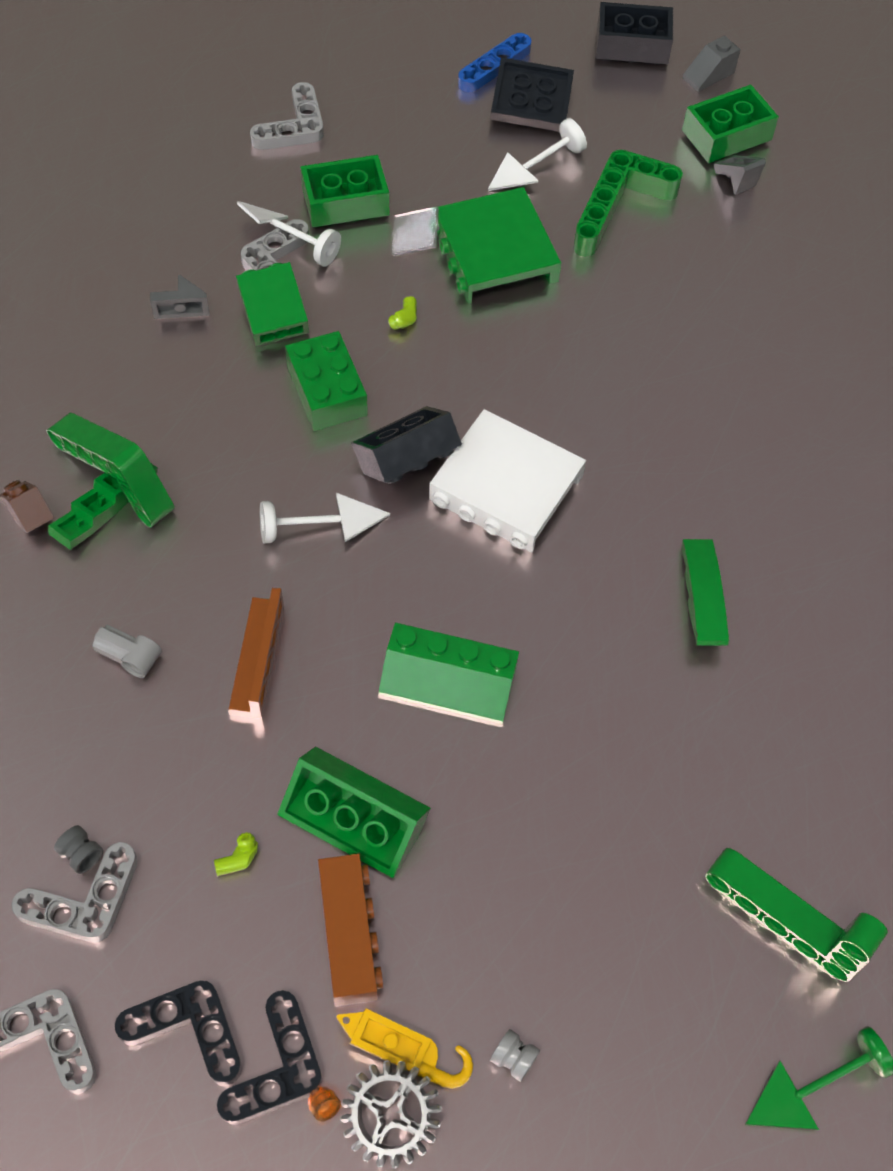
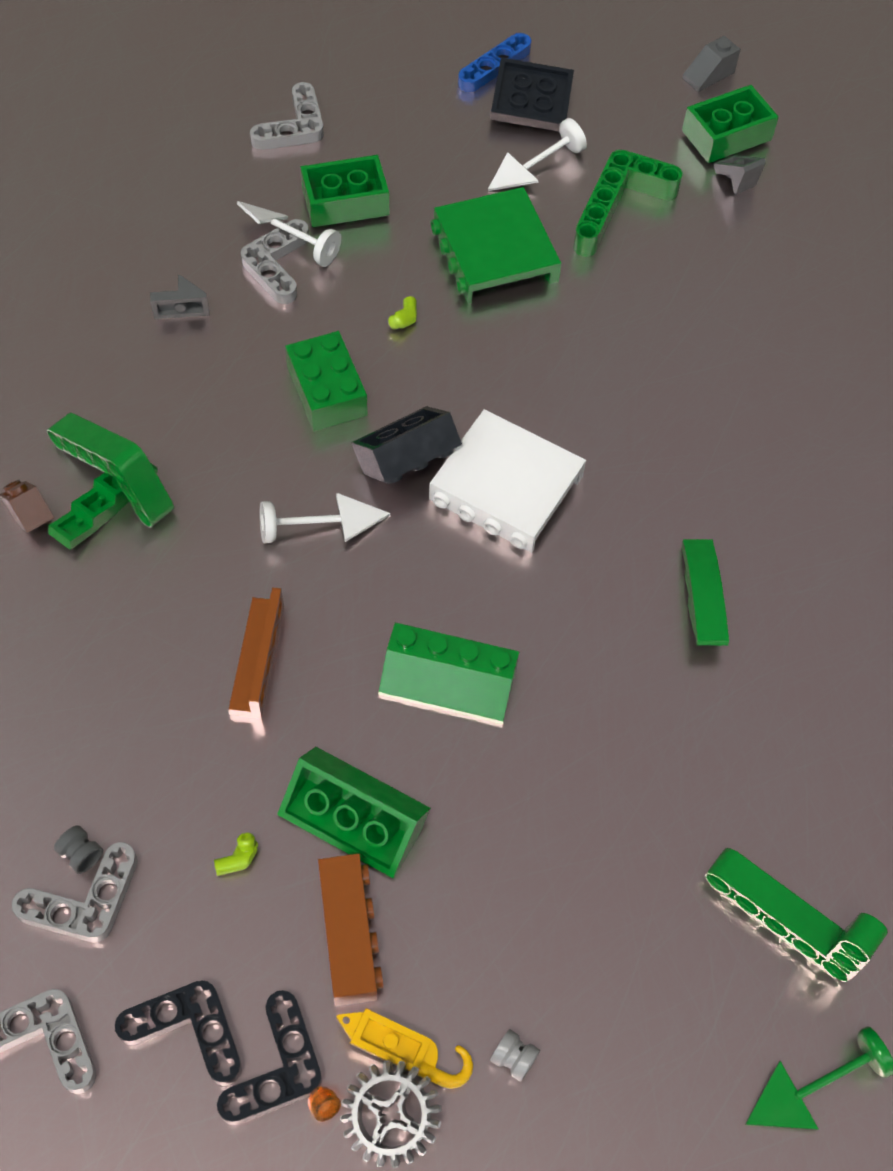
light grey piece [92,625,162,678] -> none
green brick [236,262,309,347] -> none
clear piece [391,207,440,256] -> none
black brick [596,2,673,64] -> none

